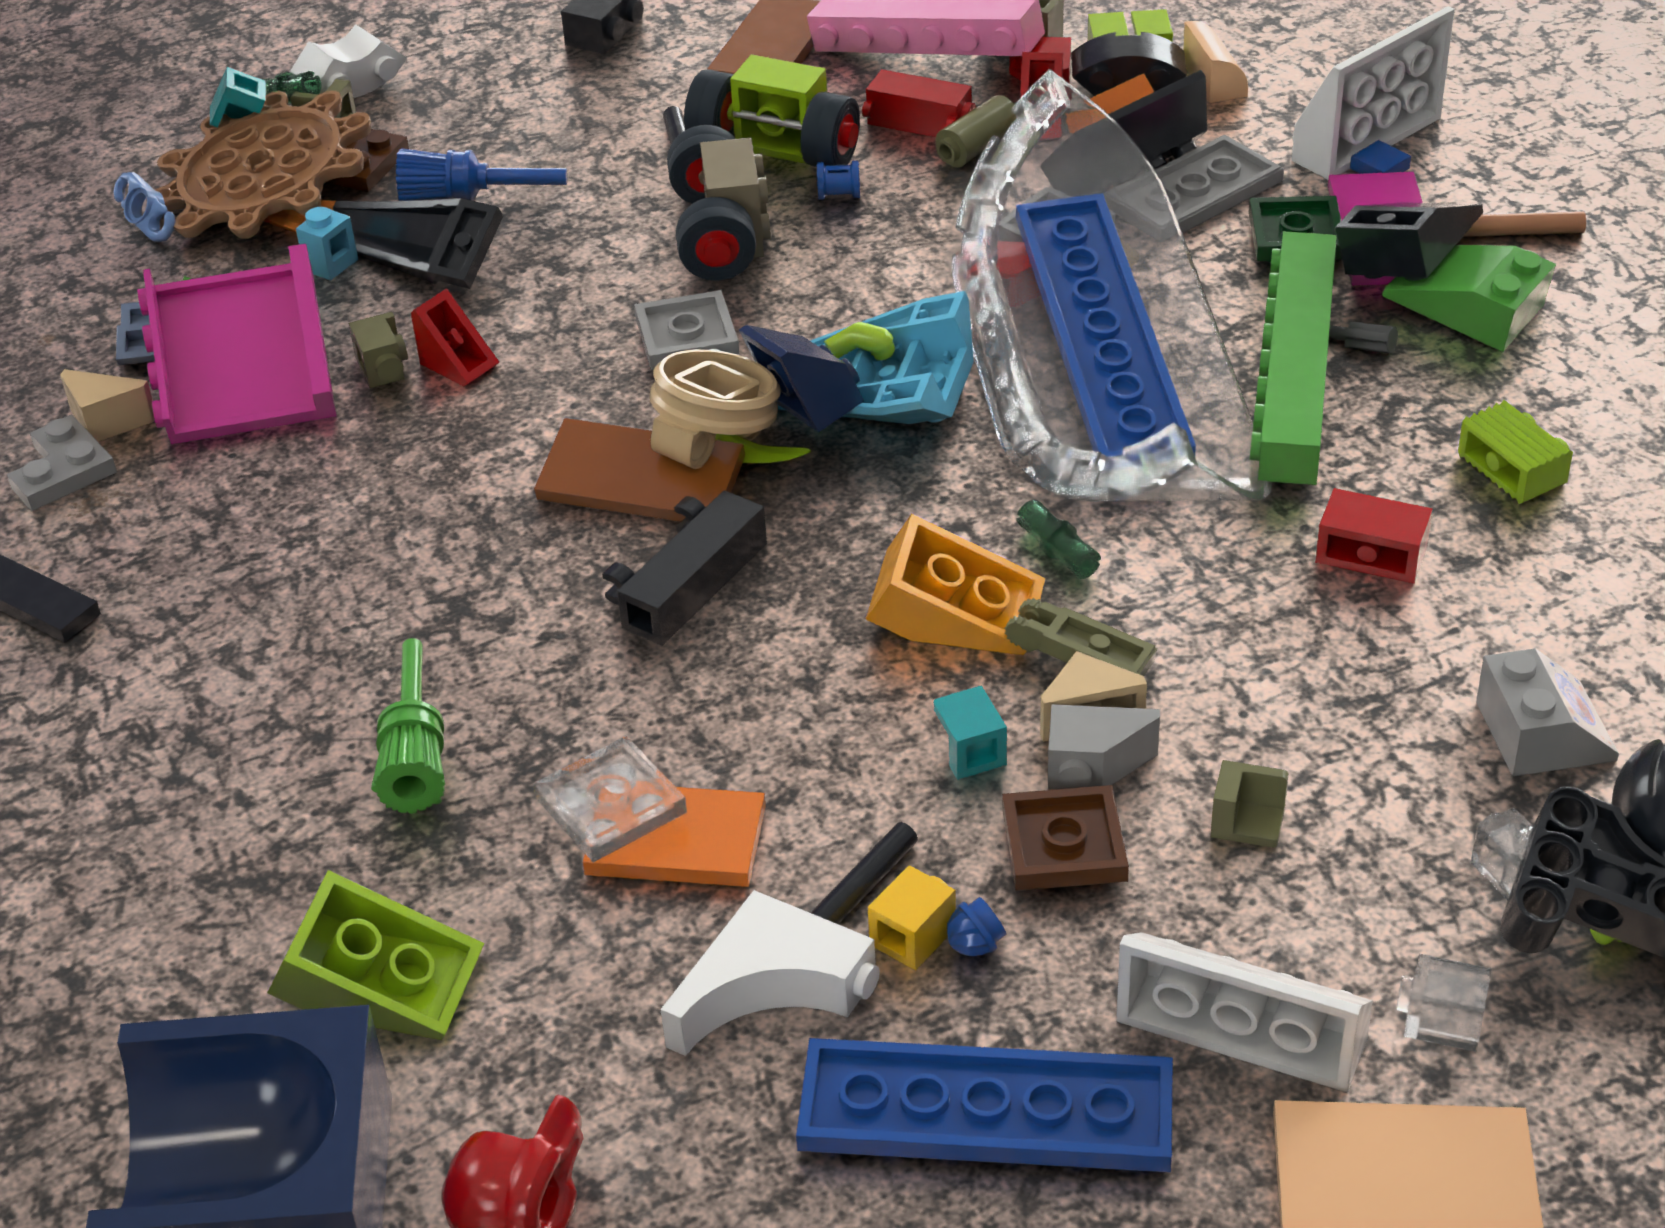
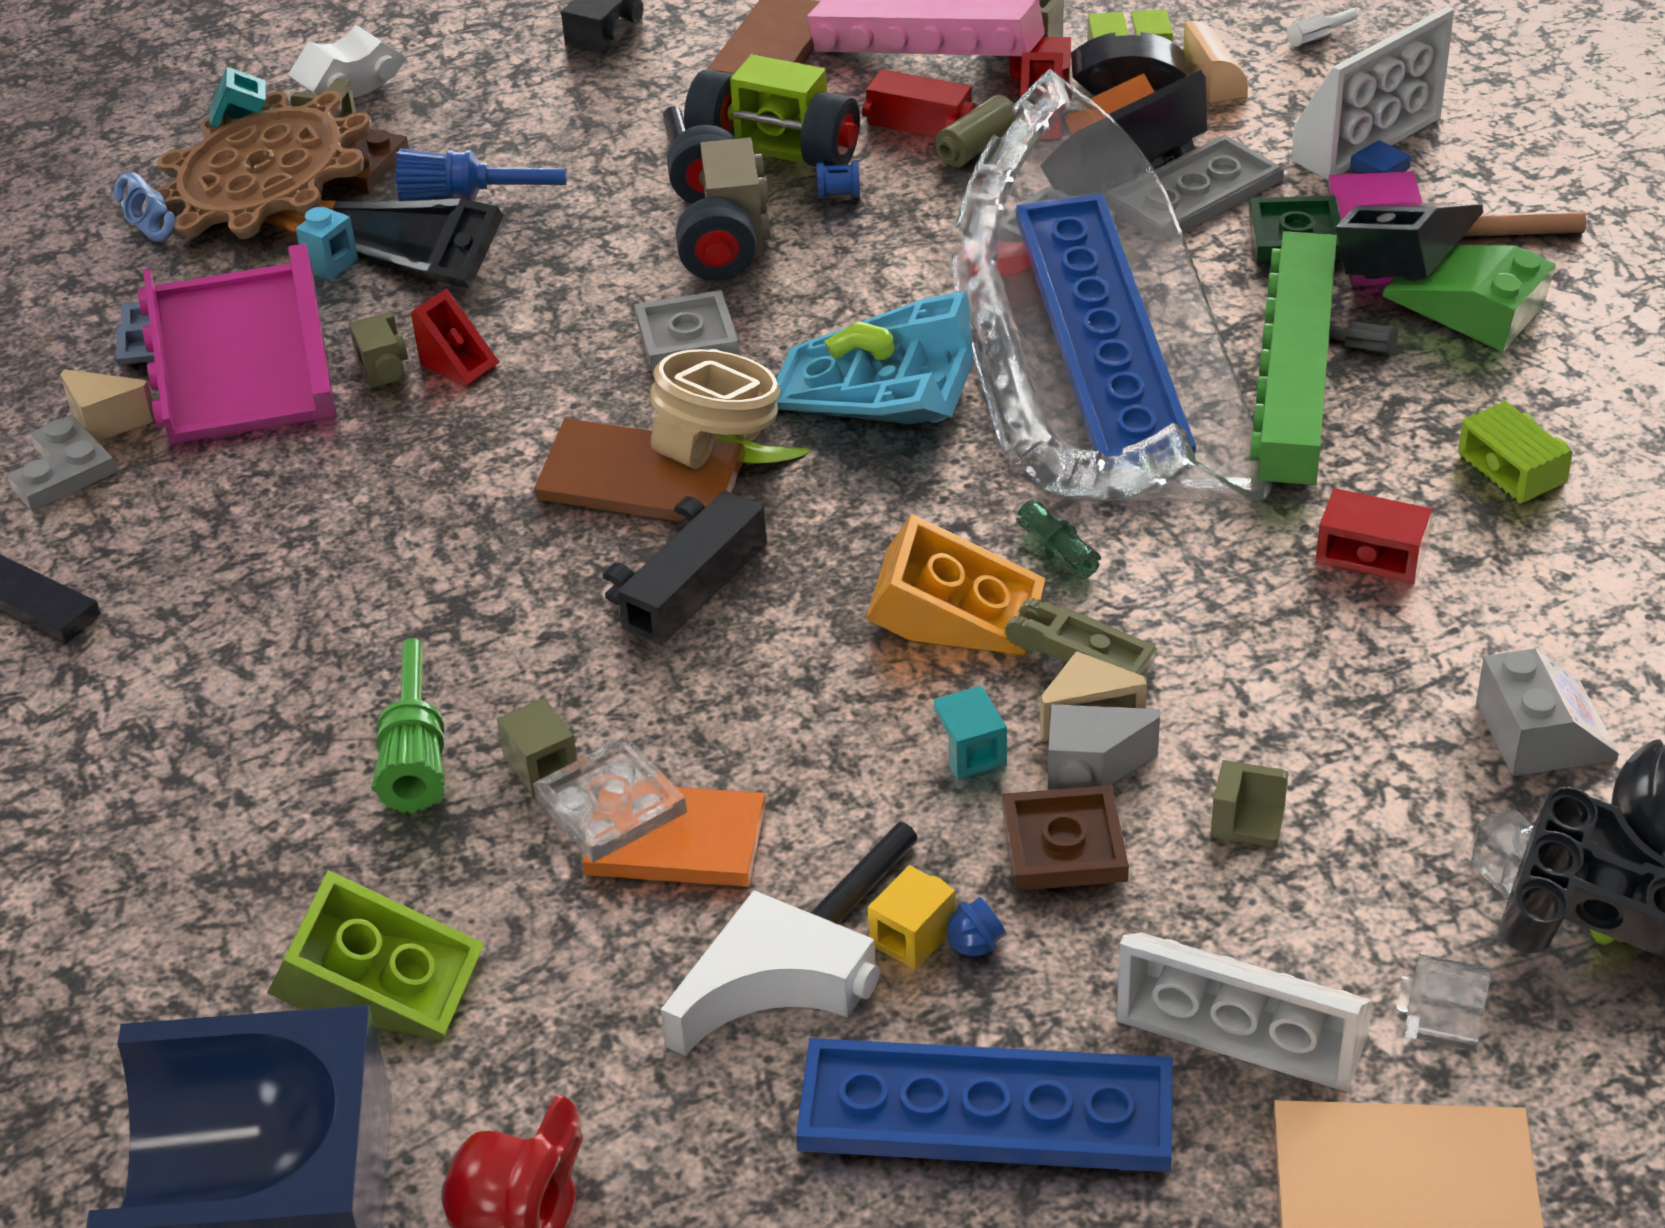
clear green pin [262,71,322,104] -> none
dark blue slope [739,325,864,433] -> none
none -> olive brick [497,698,579,794]
none -> white axle [1287,8,1358,47]

